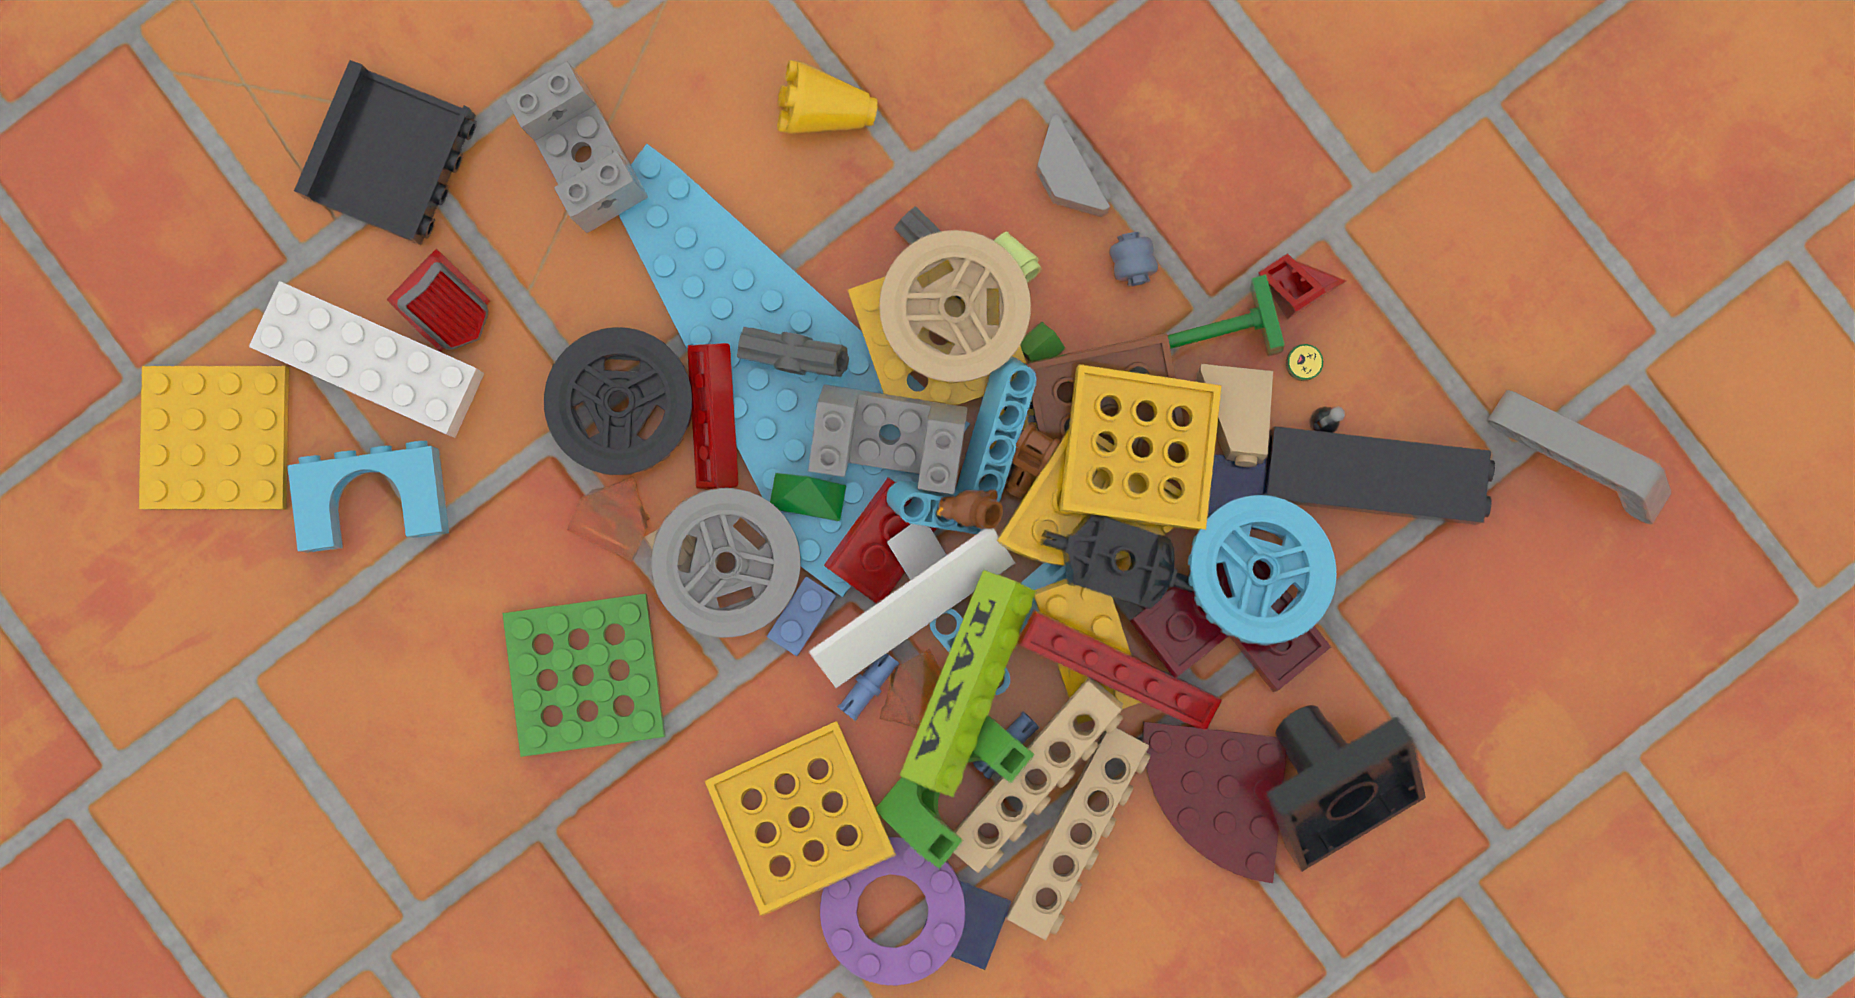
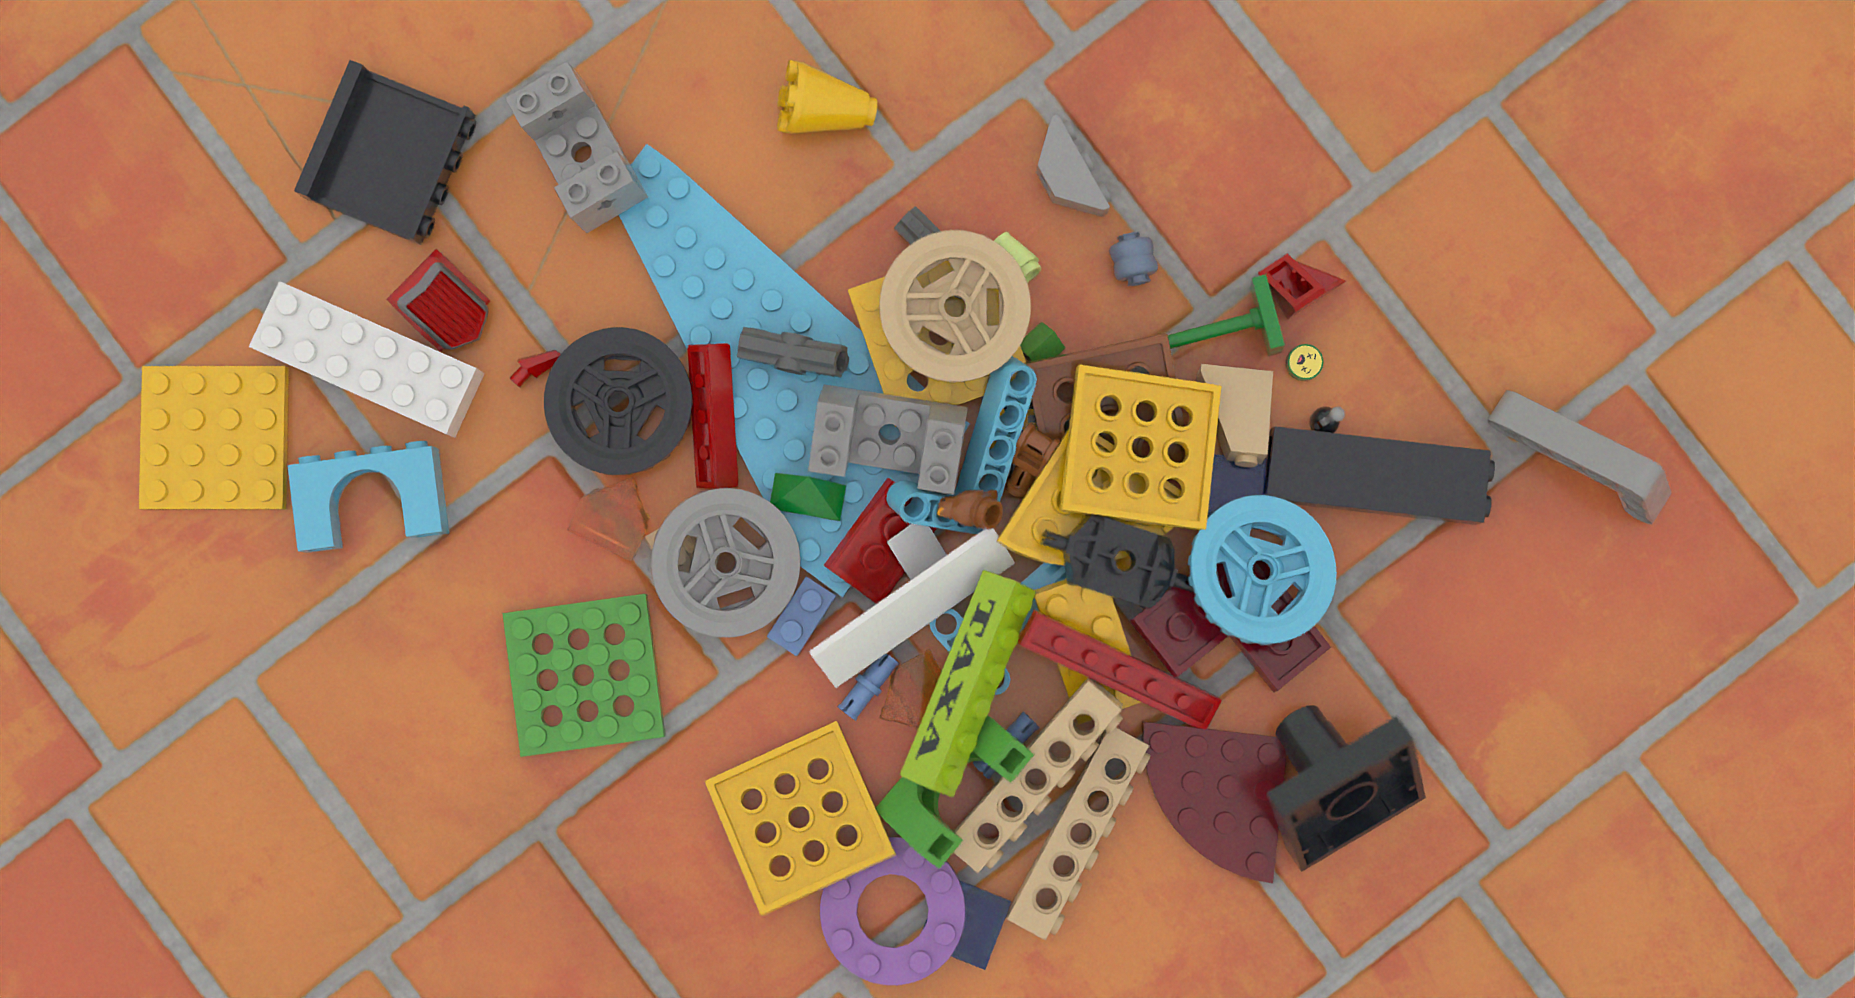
none -> red bar [510,350,561,387]

